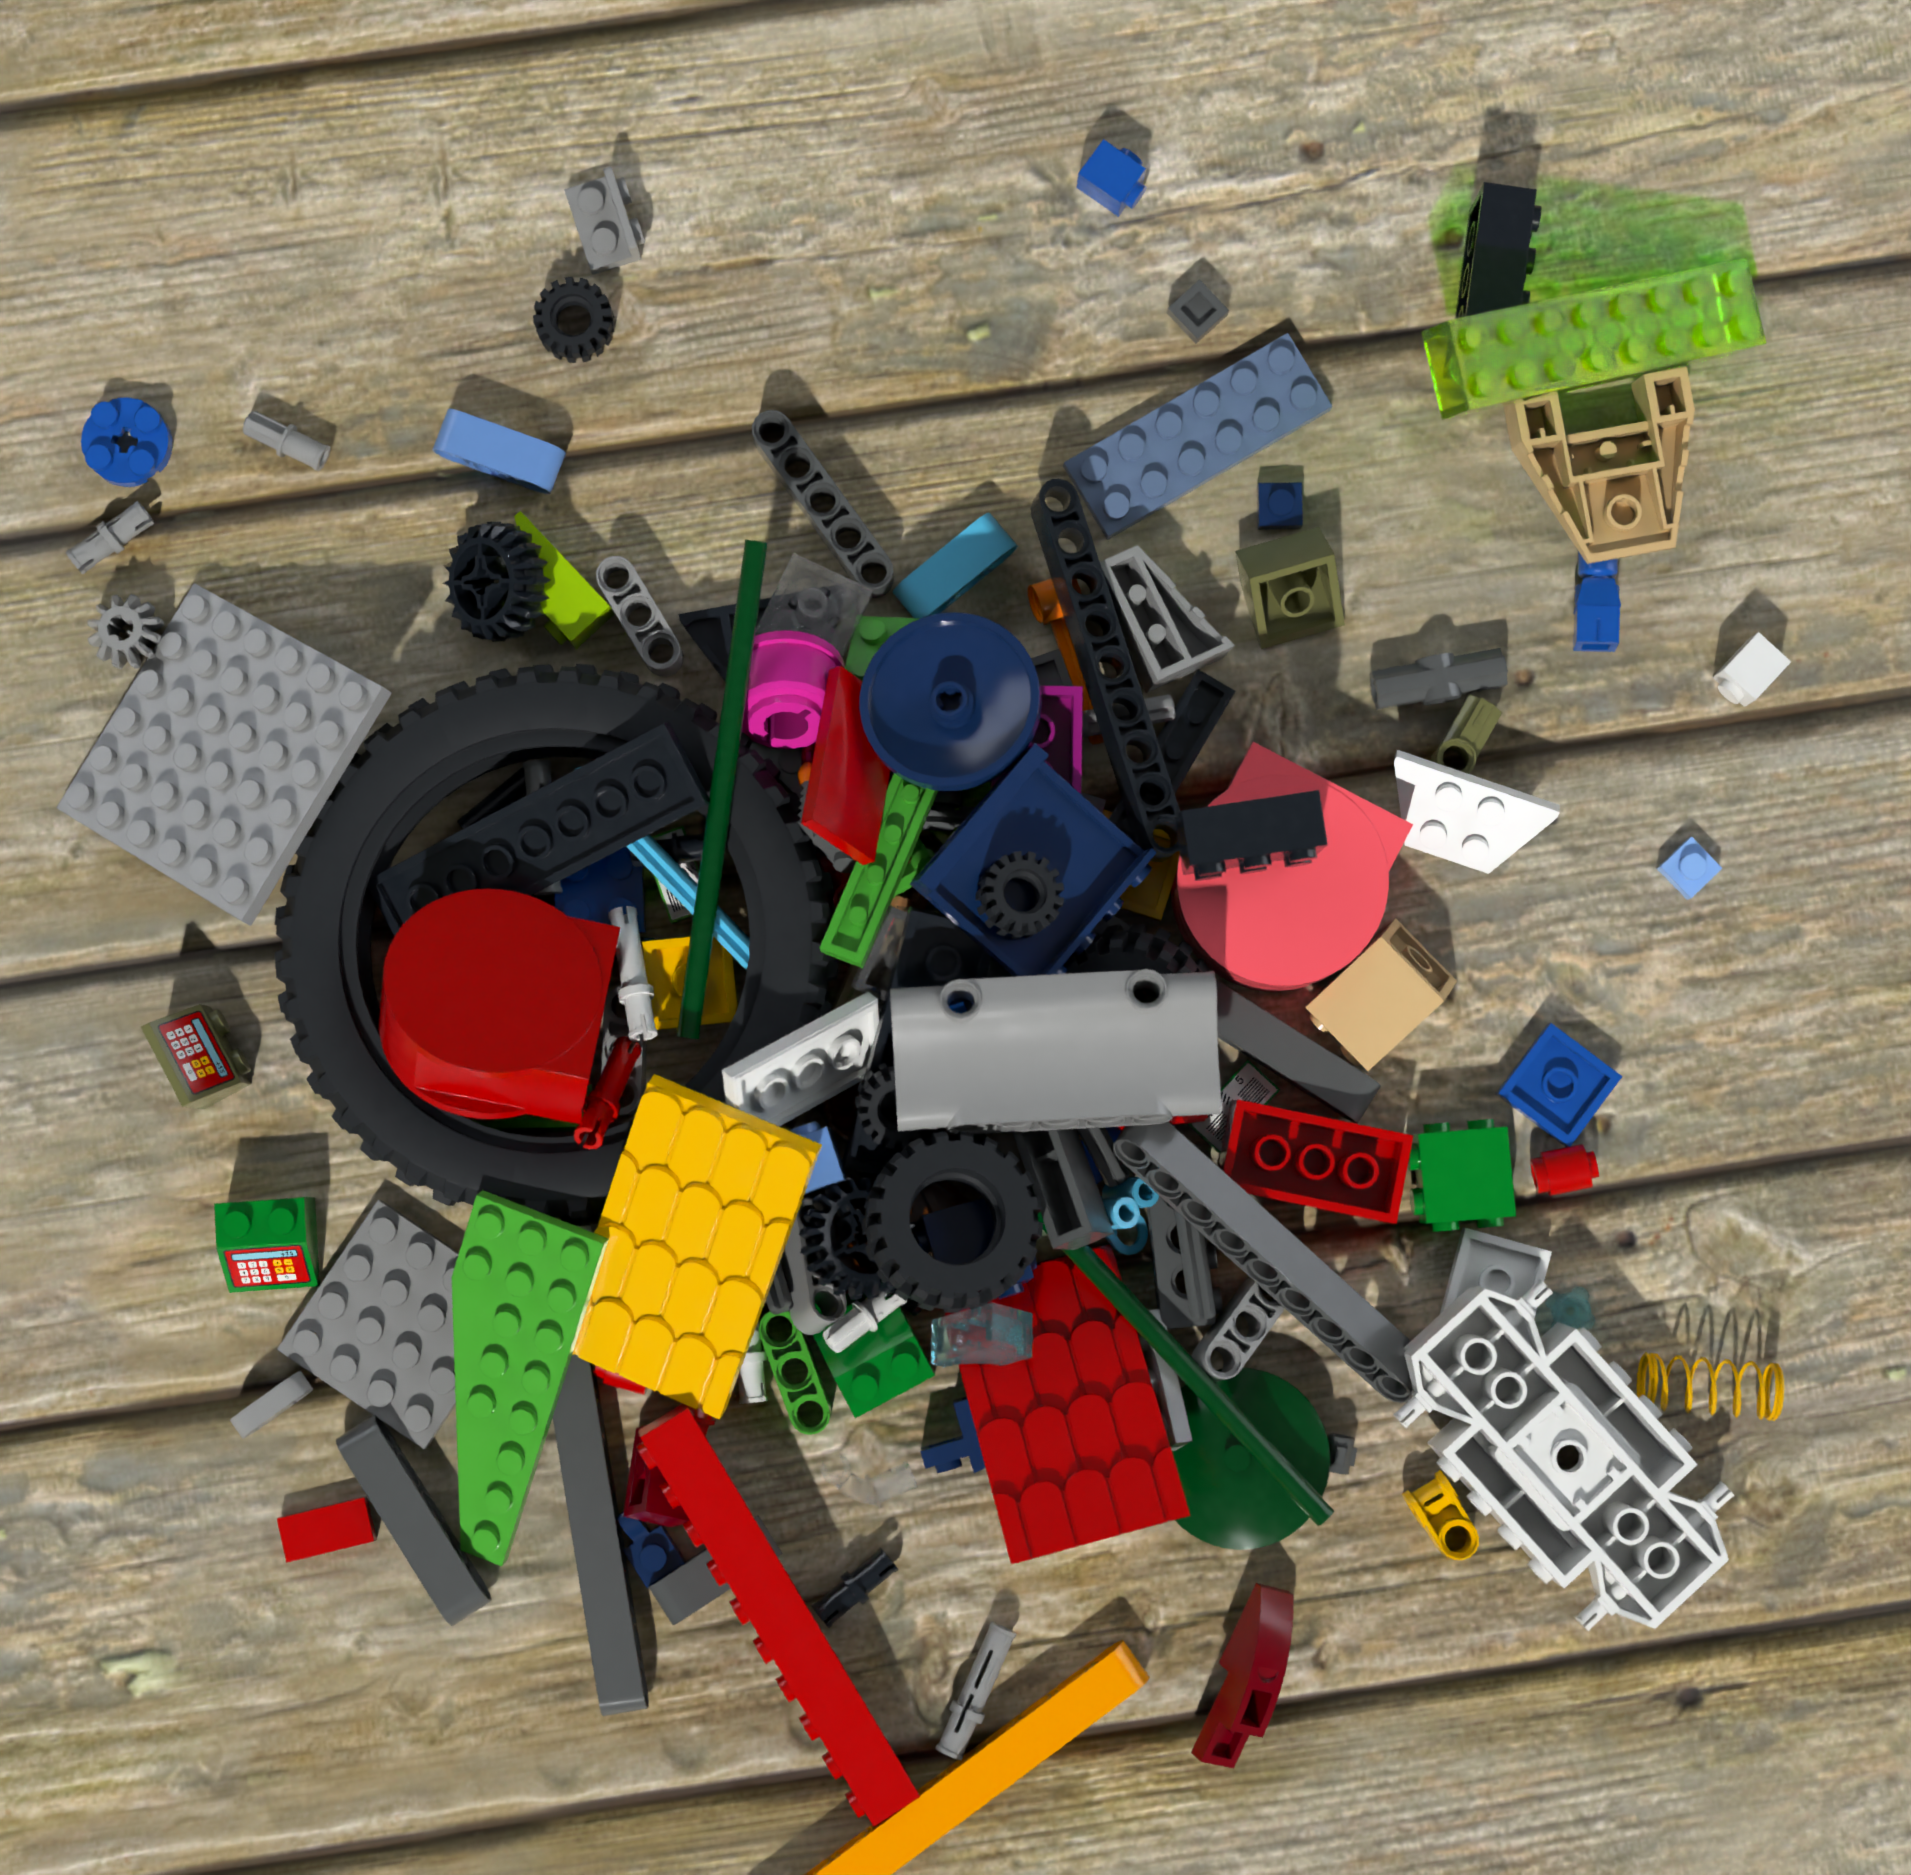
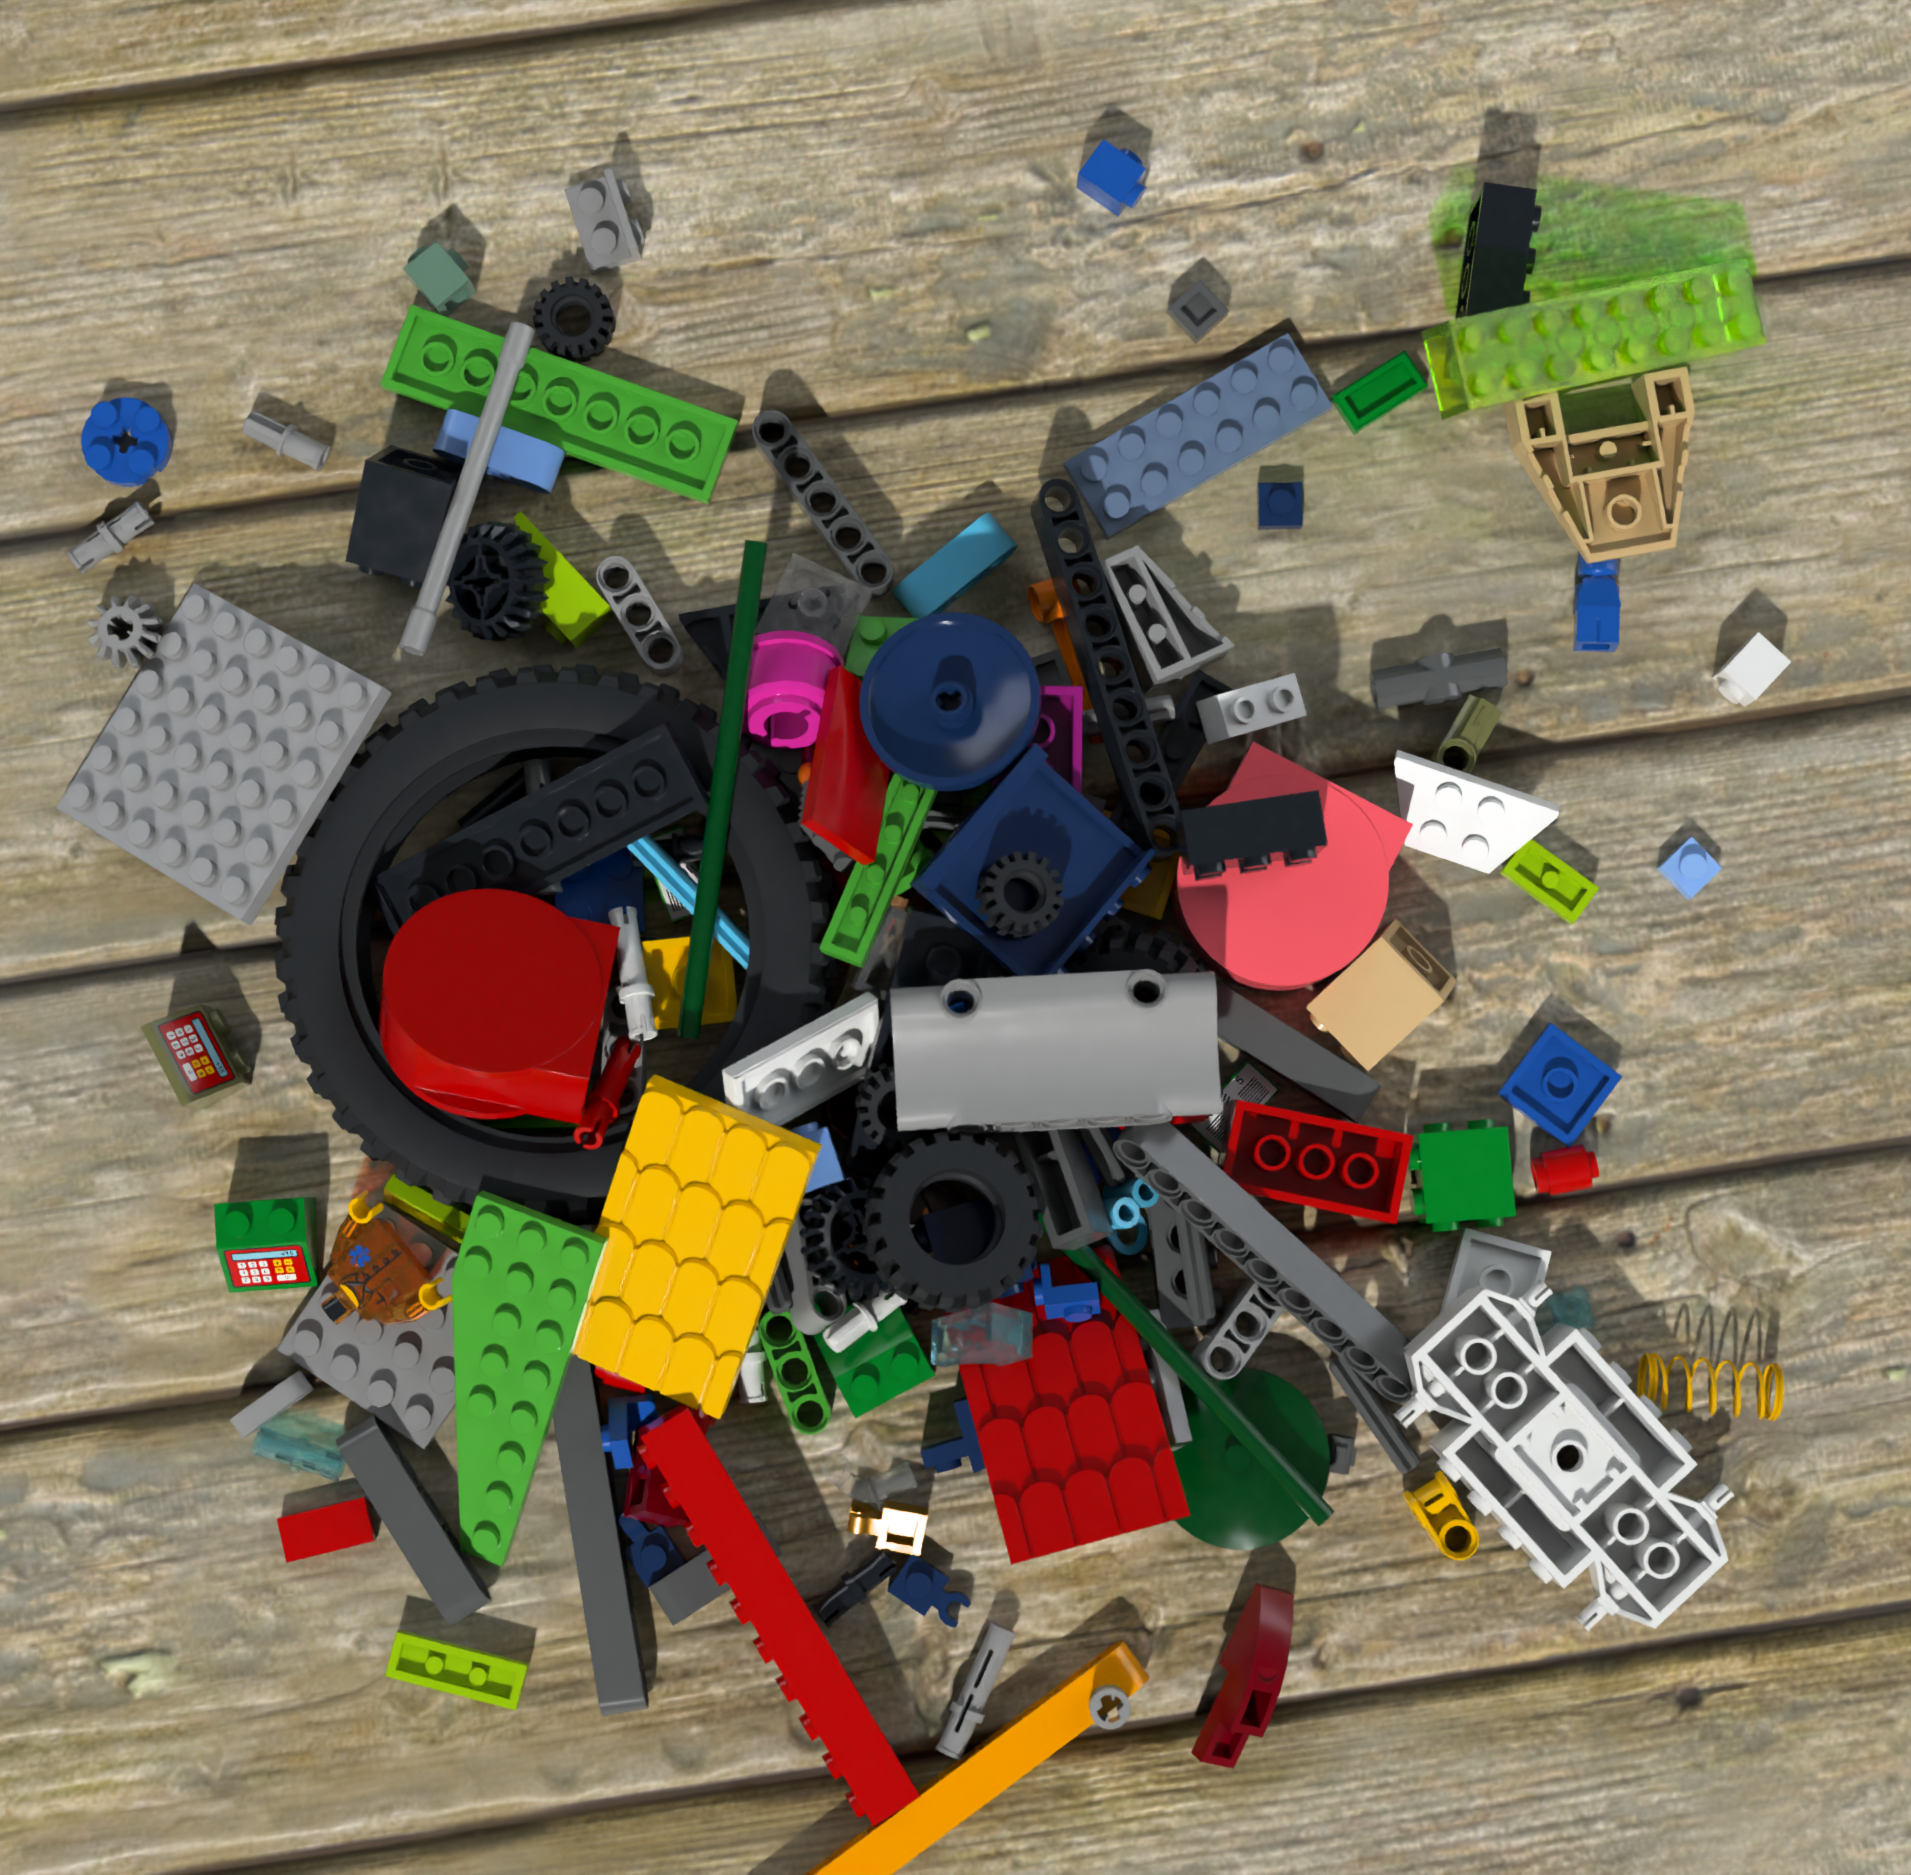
olive slope [1235,527,1345,649] -> none
none -> clear light blue pin [252,1426,346,1482]
none -> clear orange torso [321,1190,452,1325]
none -> black slope [346,445,463,588]
none -> bright green plate [380,304,739,505]
none -> lime plate [384,1173,470,1245]
none -> lime plate [385,1629,530,1710]
none -> light grey piece [399,322,535,656]
none -> sand green brick [403,241,477,317]
none -> blue bracket [601,1394,658,1469]
none -> plate [847,1500,929,1556]
none -> dark blue plate [887,1554,971,1628]
none -> blue bracket [1033,1263,1101,1322]
none -> light grey bush [1089,1684,1131,1730]
none -> white brick [1196,673,1307,745]
none -> dark grey axle [1329,1357,1421,1474]
none -> green tile [1330,350,1428,435]
none -> lime plate [1499,839,1599,925]

